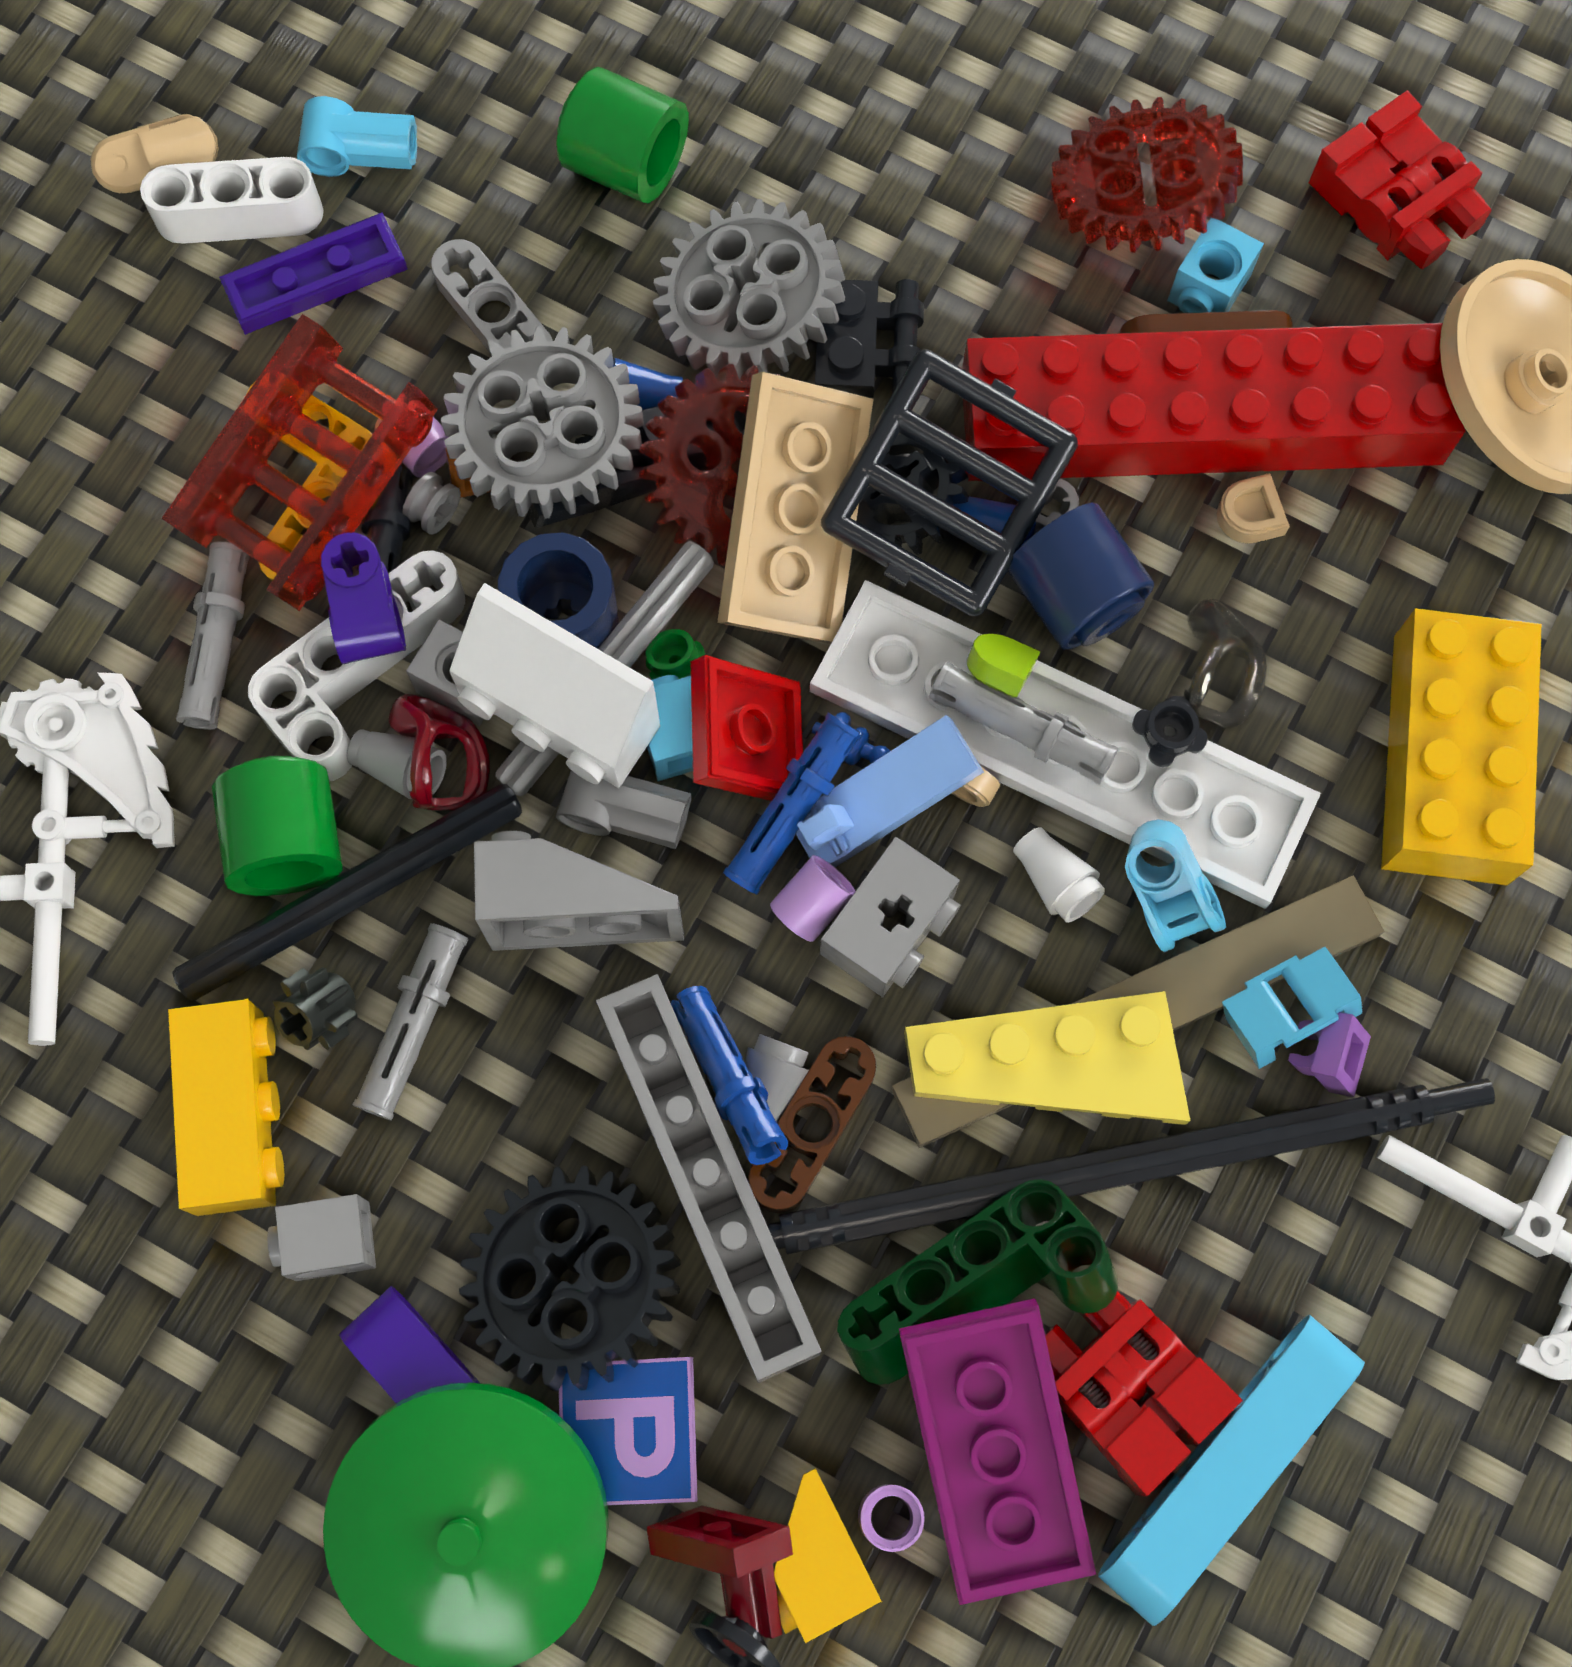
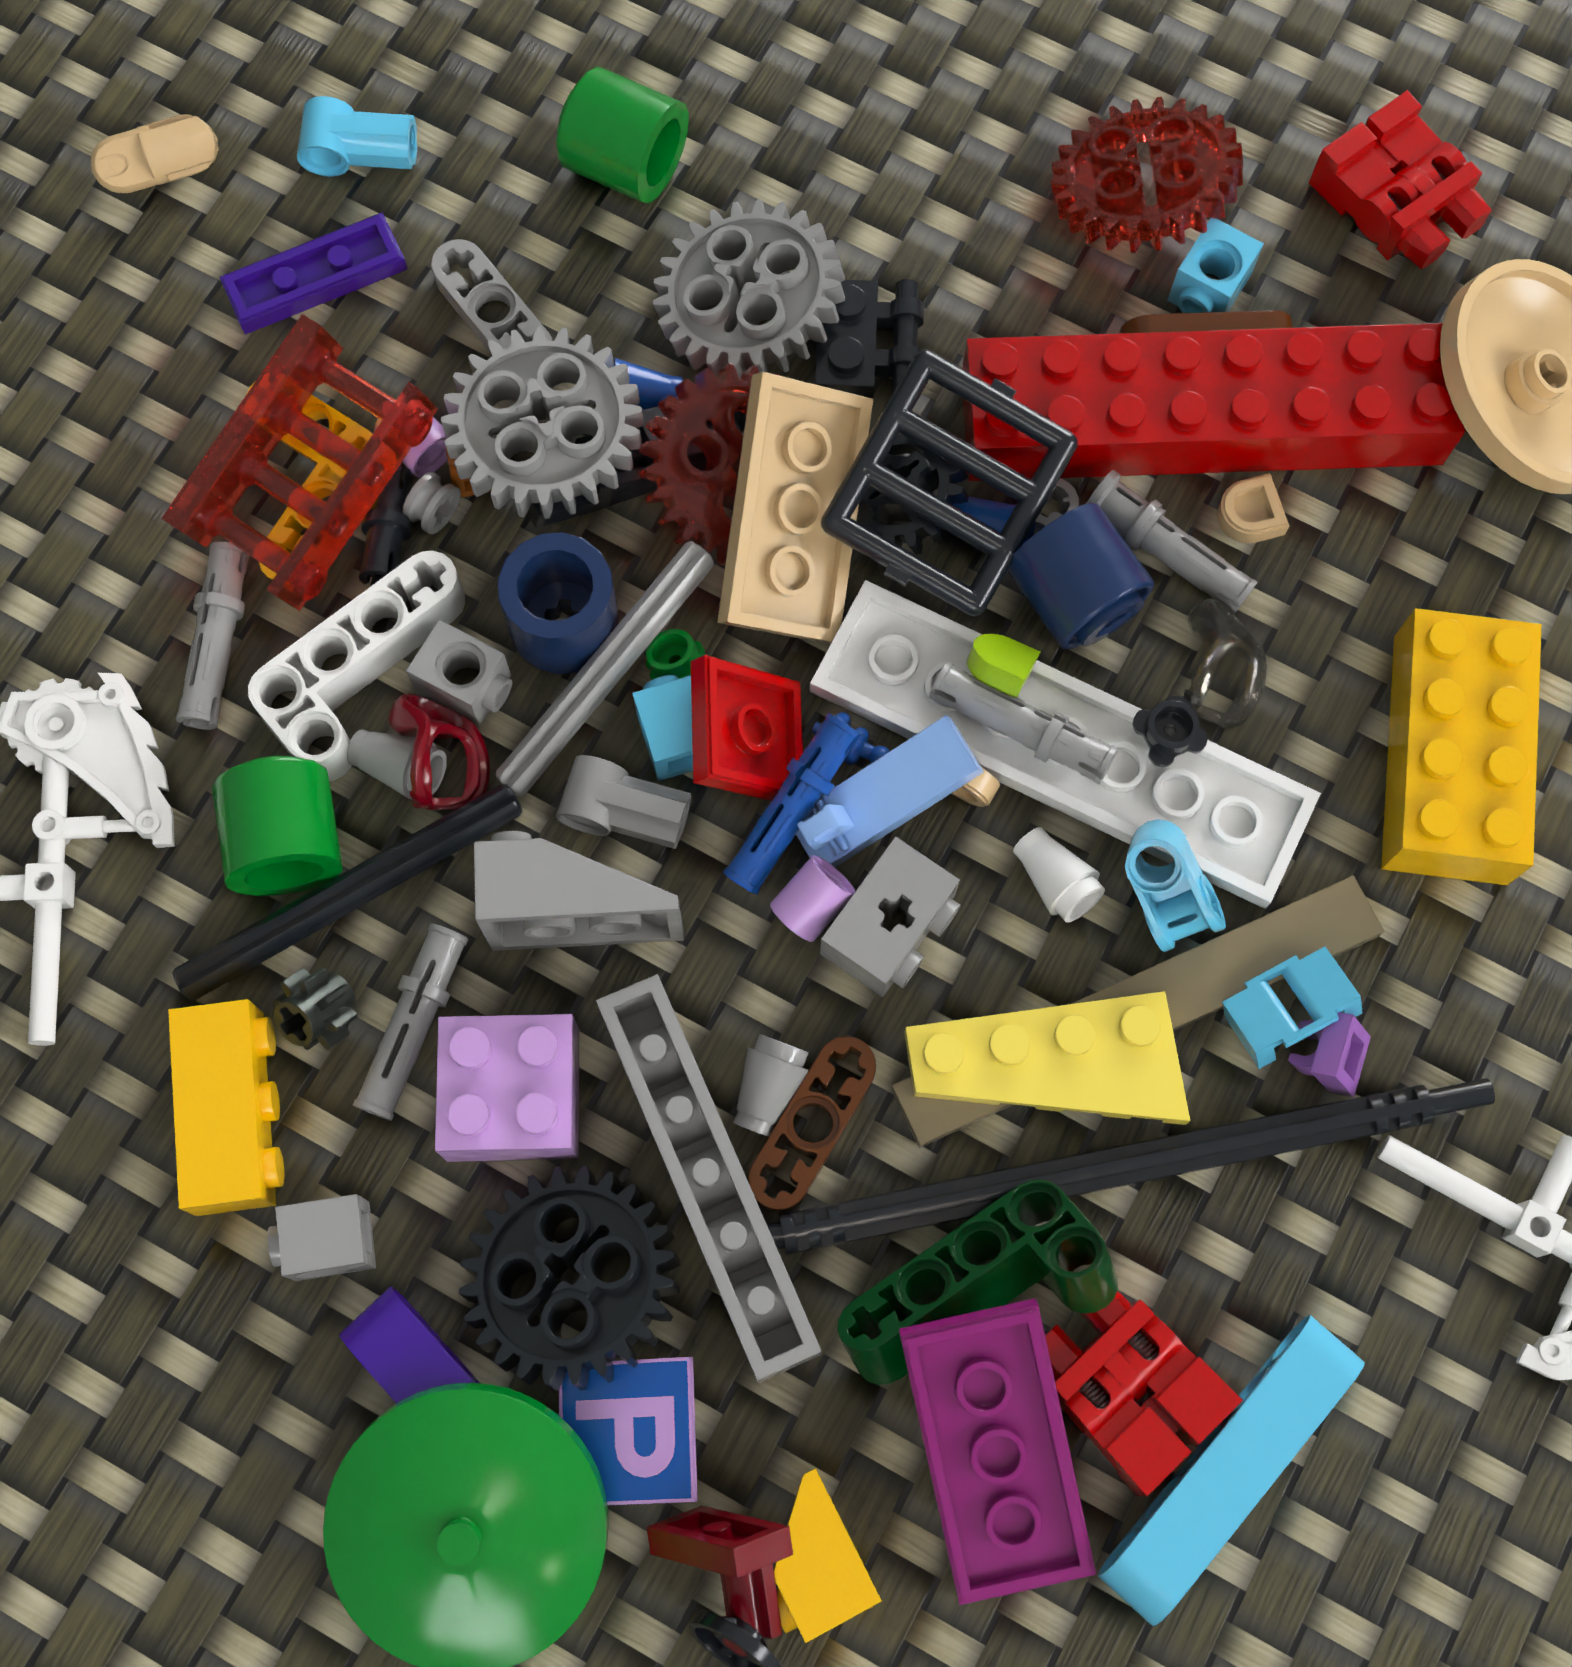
white beam [140,157,324,244] -> none
dark purple piece [321,532,406,664] -> none
white slope [449,583,660,788] -> none
blue pin [671,986,788,1165] -> none
lavender beam [858,1484,924,1552] -> none
none -> lavender brick [435,1014,579,1162]
none -> light grey pin [1086,470,1258,615]

